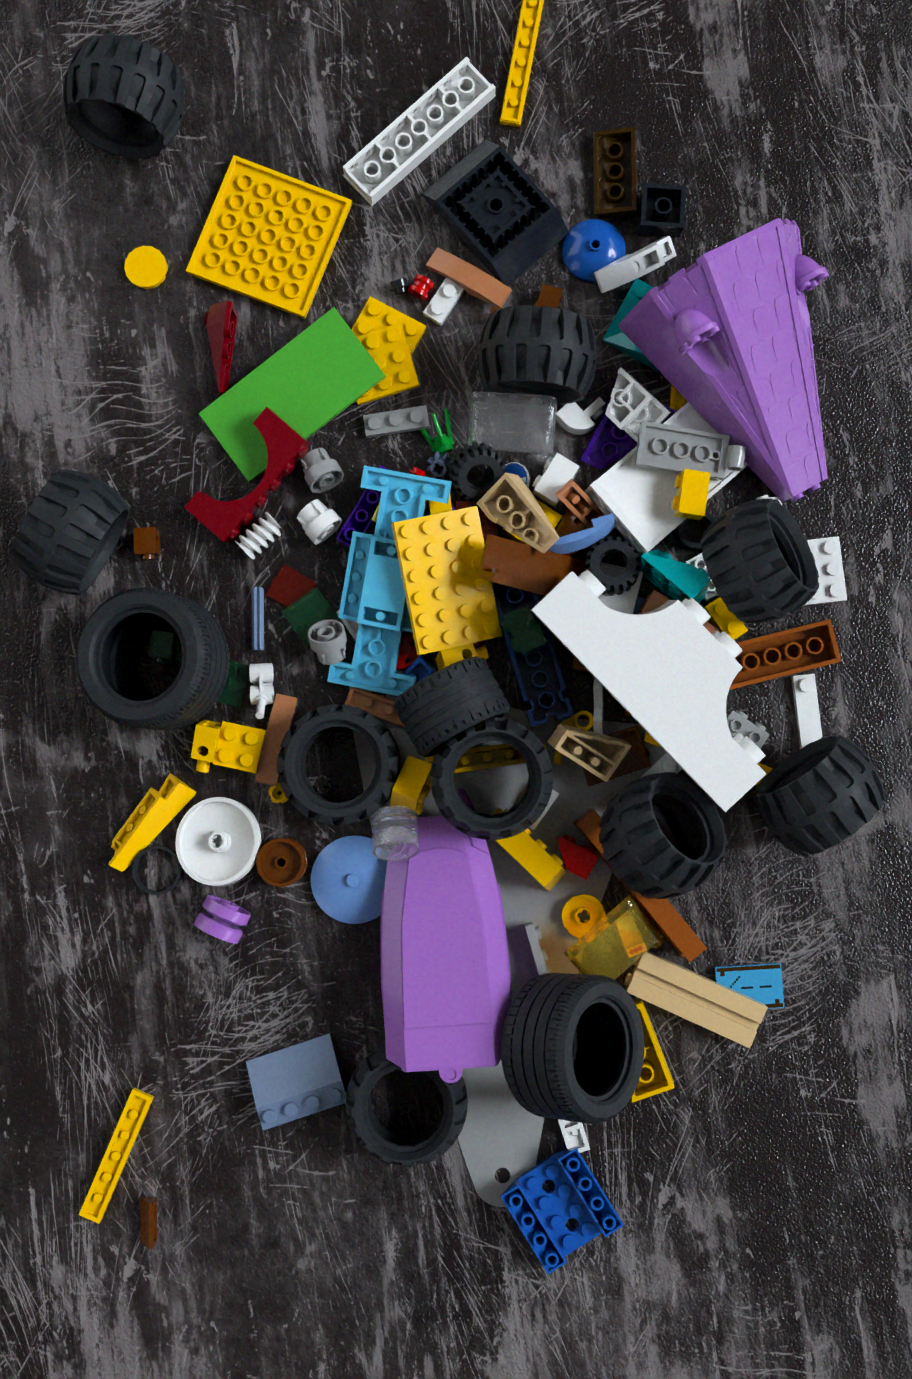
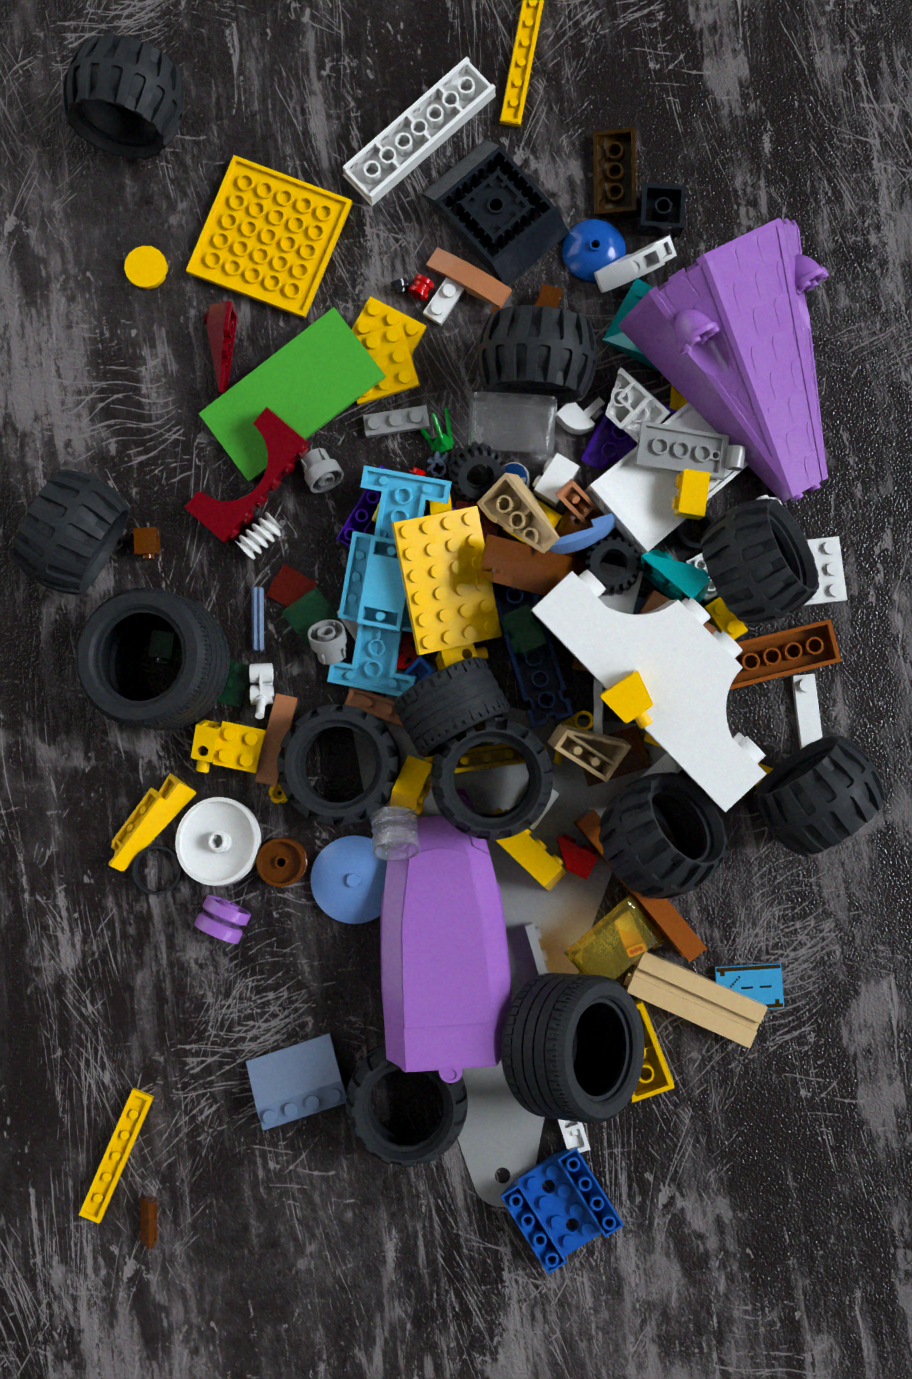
white piece [297,499,342,545] -> none
yellow plate [561,894,606,939] -> none
light grey brick [726,710,770,749] -> none
none -> yellow torso [599,670,654,729]

